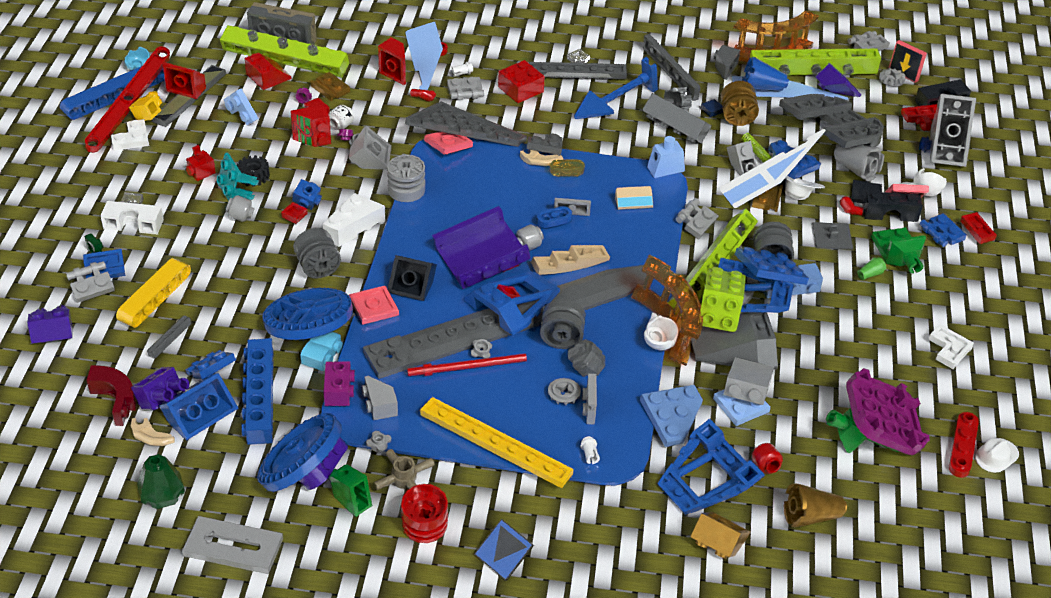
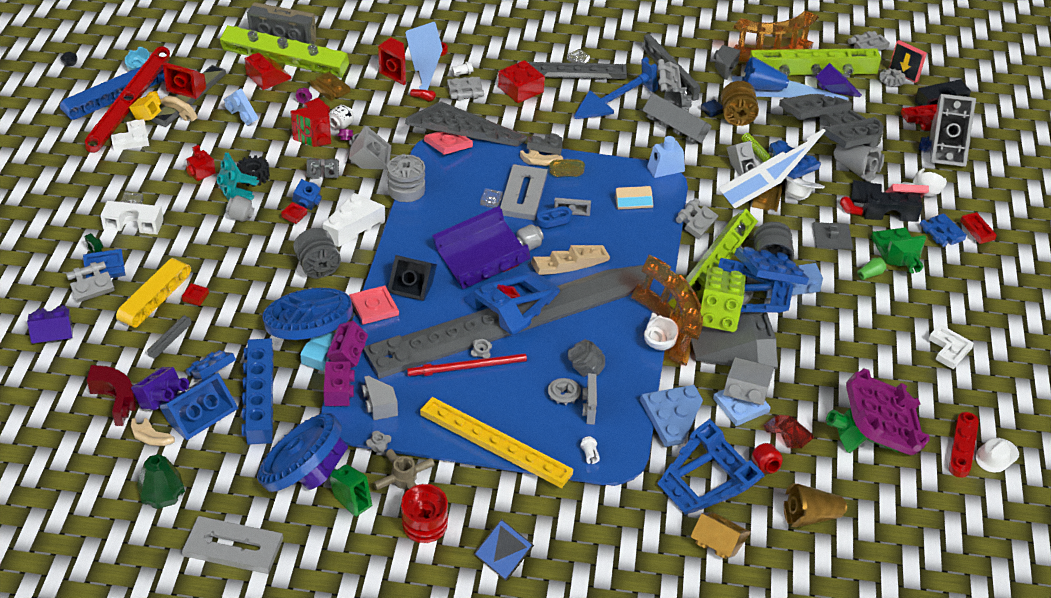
dark grey wheel [540,299,586,349] -> none
none -> black plate [60,52,78,67]
none -> tan piece [161,96,198,121]
none -> red plate [182,283,209,306]
none -> dark grey piece [307,158,339,178]
none -> magenta brick [326,321,368,368]
none -> clear plate [480,188,503,208]
none -> light grey piece [500,164,548,220]
none -> light grey plate [657,59,681,92]
none -> clear red slope [763,415,814,448]

